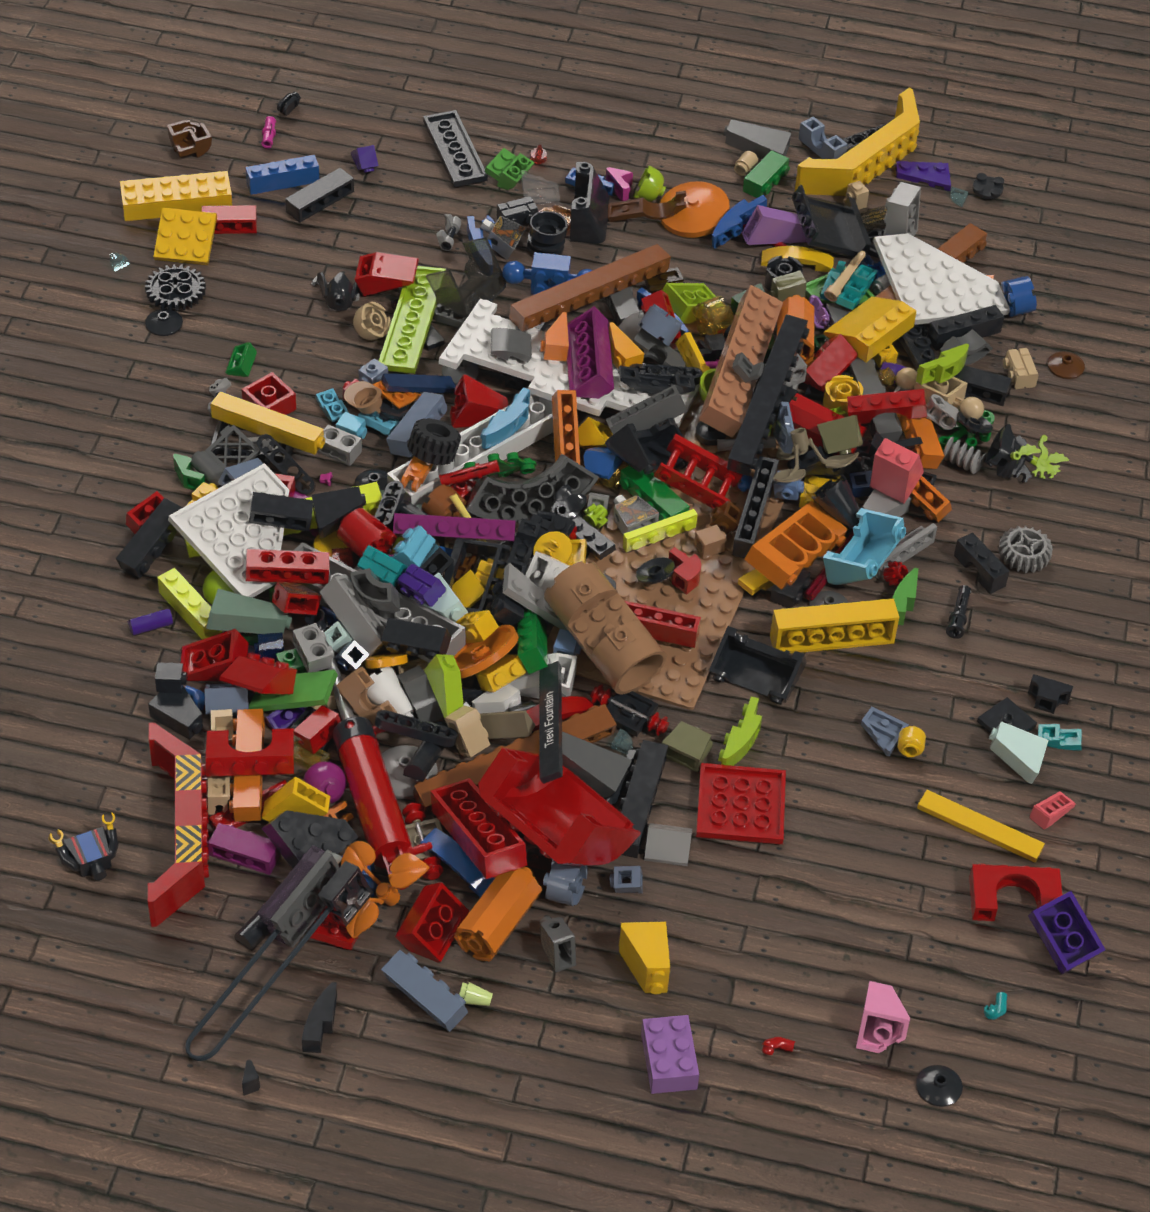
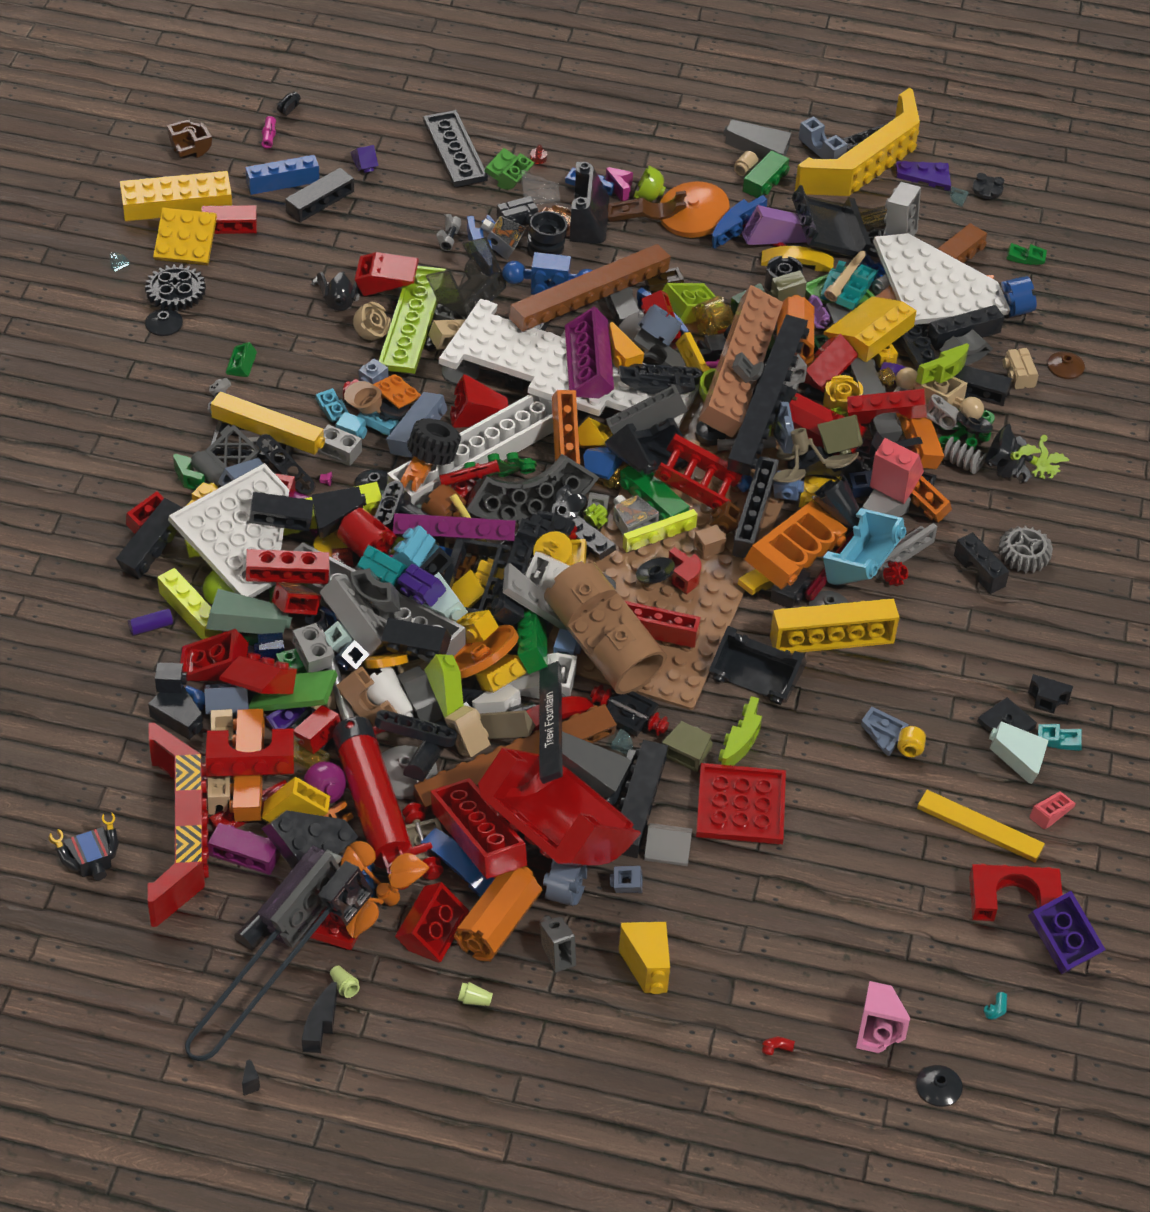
red brick [241,372,297,415] -> none
dark blue tile [381,374,456,393] -> none
sand blue brick [381,950,468,1032] -> none
dark azure slope [480,387,530,449] -> none
dark grey slope [491,328,532,363] -> none
orange slope [540,312,569,361] -> none
medium lavender brick [641,1015,699,1094] -> none
tan brick [843,181,869,210] -> none
bright green slope [892,568,919,625] -> none
black pin [946,585,971,639] -> none
none -> yellowish green cone [330,966,360,998]
none -> tan brick [428,319,466,349]
none -> green slope [1006,243,1047,265]

